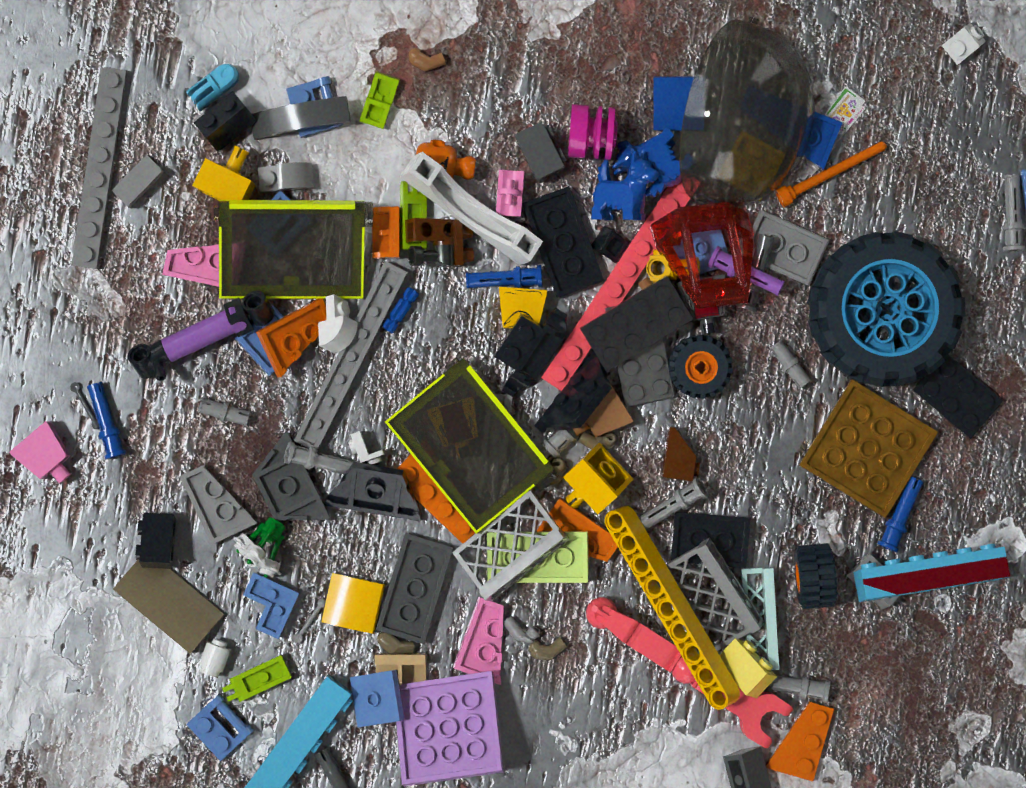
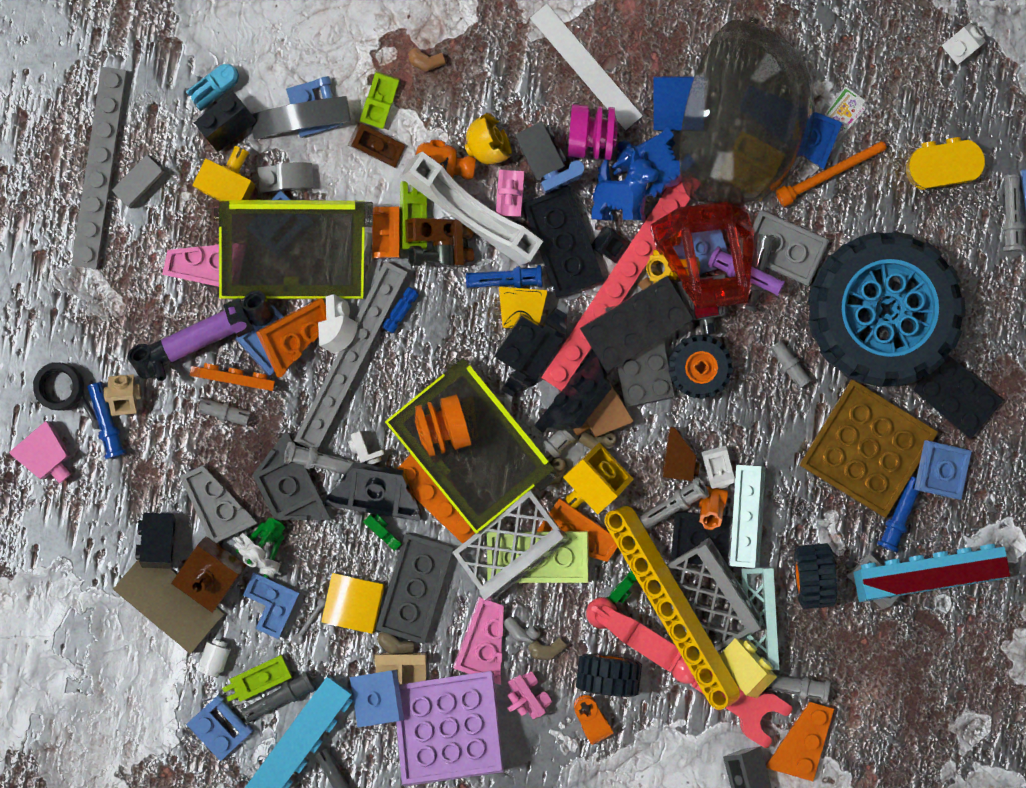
none -> black tyre [33,362,84,411]
none -> tan brick [104,374,141,416]
none -> reddish brown brick [171,536,247,613]
none -> orange wing [189,363,275,391]
none -> dark grey pin [241,671,317,723]
none -> reddish brown slope [348,123,406,168]
none -> green plate [363,514,402,551]
none -> orange wheel [415,394,471,457]
none -> yellow cylinder [465,113,512,165]
none -> bright pink hips [507,672,552,719]
none -> white sticker [530,4,642,130]
none -> medium blue plate [540,160,584,195]
none -> orange piece [574,695,614,745]
none -> black wheel [576,654,642,697]
none -> green plate [606,570,637,604]
none -> orange piece [698,486,728,530]
none -> white bracket [701,446,735,489]
none -> light aqua fence [730,465,766,568]
none -> yellow brick [906,137,985,190]
none -> medium blue plate [914,440,972,500]

